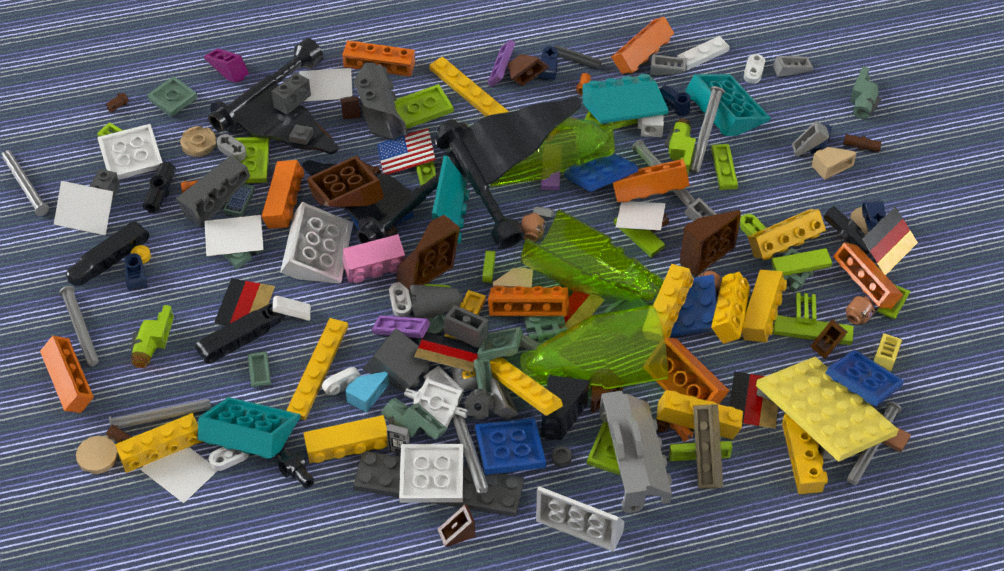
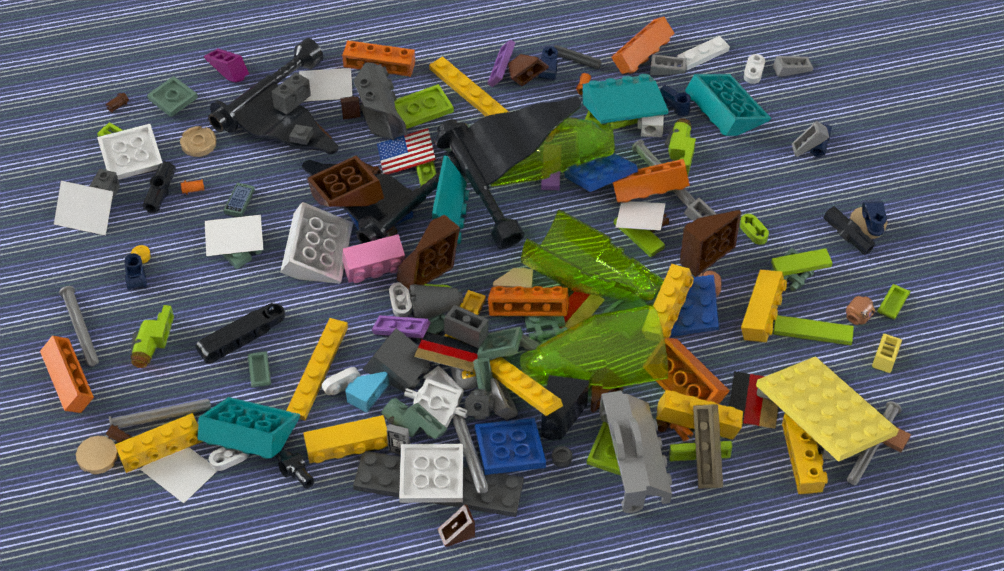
light grey axle [2,150,49,216] -> none
black piece [66,221,149,286] -> none
dark grey wedge [176,156,251,228] -> none
sticker [214,278,275,326] -> none
light grey beam [217,134,247,161] -> none
lime plate [234,137,270,183] -> none
orange brick [261,160,304,229] -> none
white tile [273,296,311,321] -> none
lime beam [482,250,496,283] -> none
nougat head [520,213,545,242] -> none
light grey tile [533,206,555,217] -> none
white slope [536,486,624,552] -> none
light grey axle [690,86,725,173] -> none
lime tile [711,144,738,190] -> none
yellow brick [711,272,750,344] -> none
yellow brick [747,209,826,260] -> none
lime tile [796,292,817,324] -> none
reddish brown slope [810,319,848,359] -> none
tan slope [812,147,856,180] -> none
blue plate [825,349,905,406] -> none
orange brick [833,242,903,309] -> none
reddish brown pin [843,134,882,153] -> none
sand green plate [850,66,881,119] -> none
sticker [863,206,918,275] -> none

